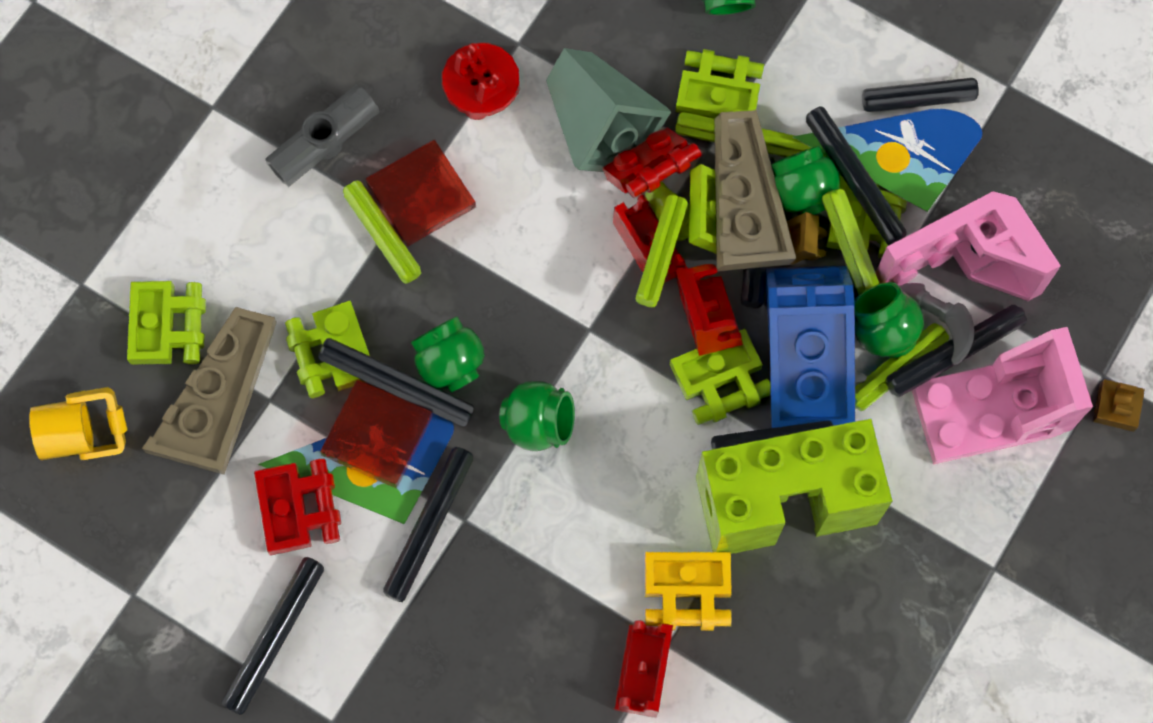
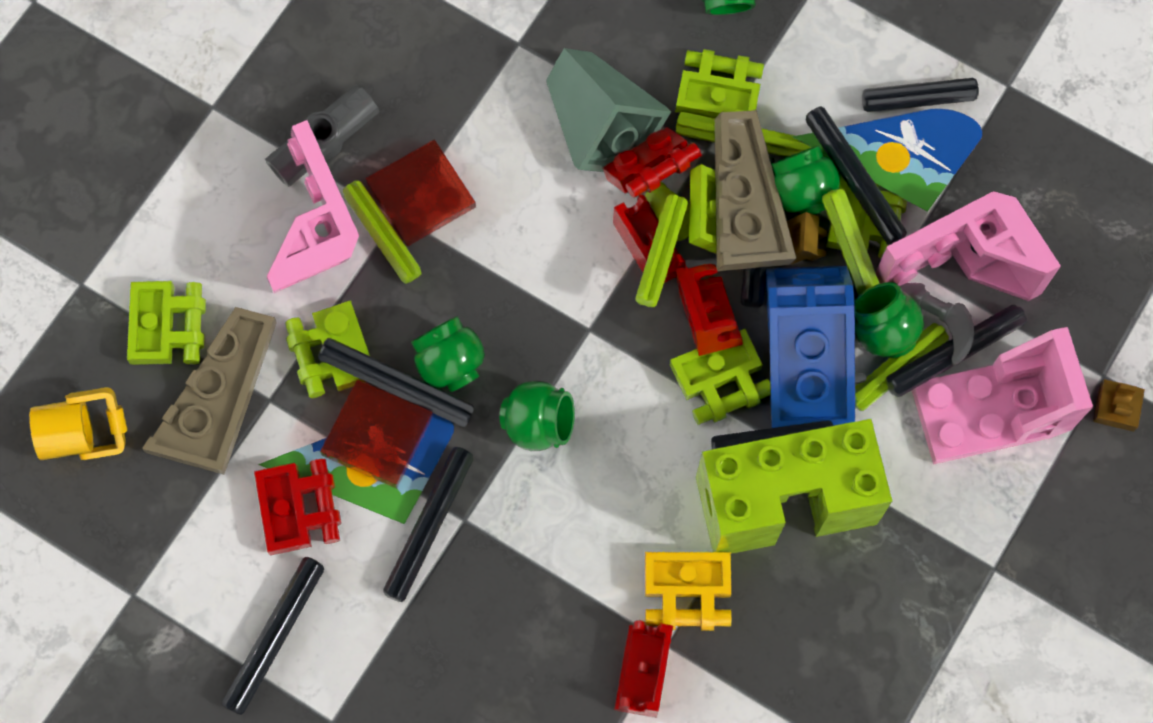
red plate [442,43,520,120] -> none
none -> bright pink bracket [267,120,359,293]

